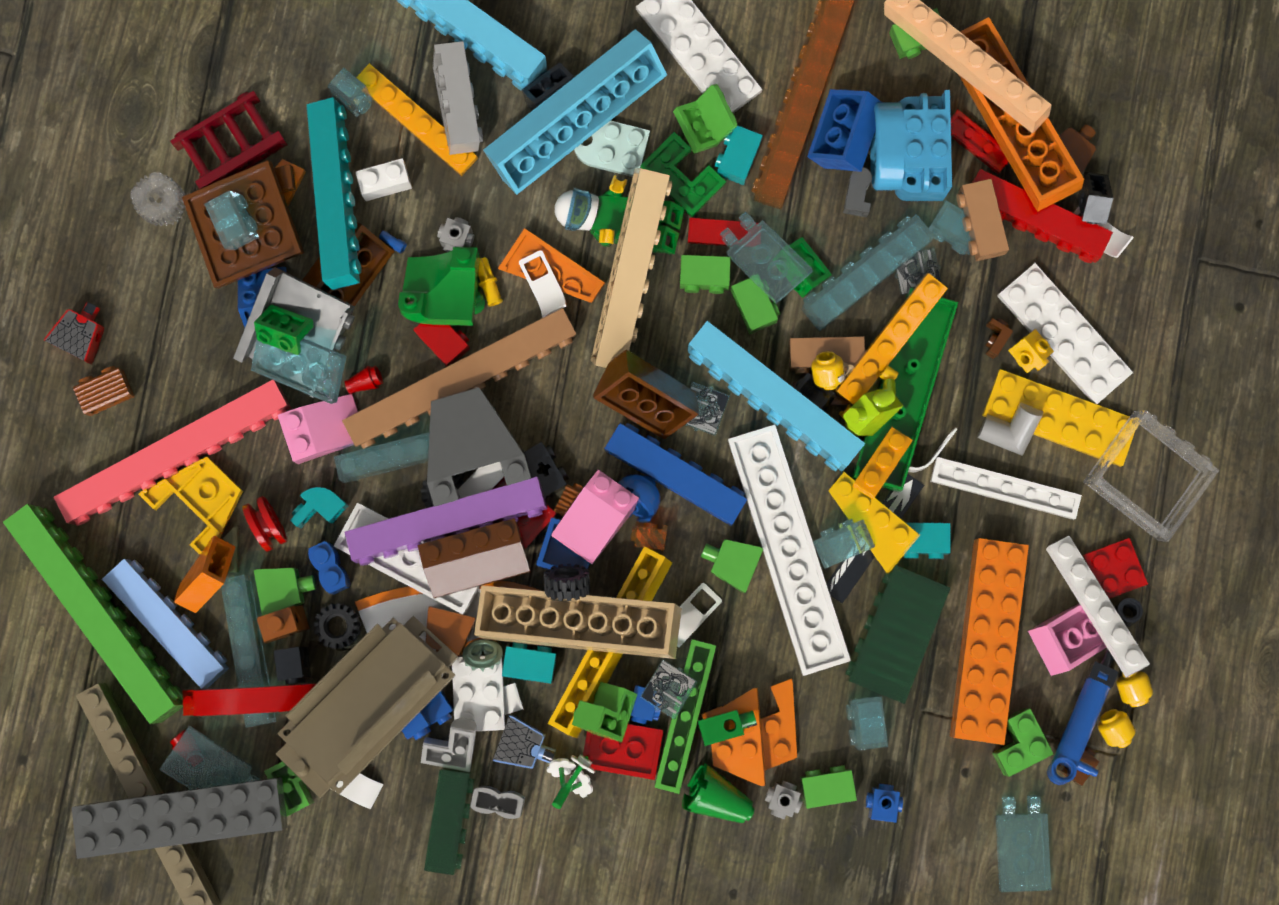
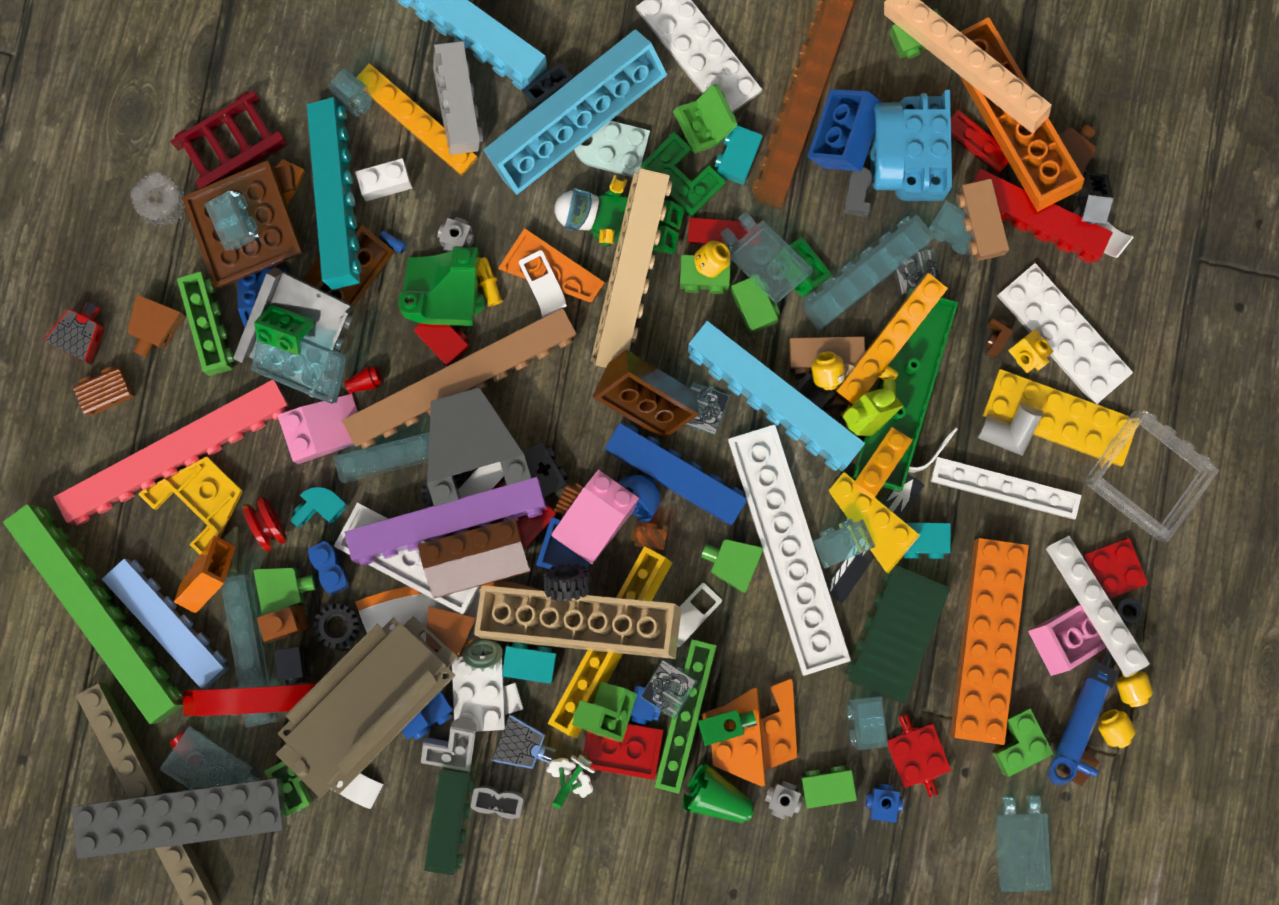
none -> dark orange torso [128,295,186,358]
none -> bright green brick [177,272,234,376]
none -> yellow head [694,241,731,278]
none -> red plate [886,714,951,798]

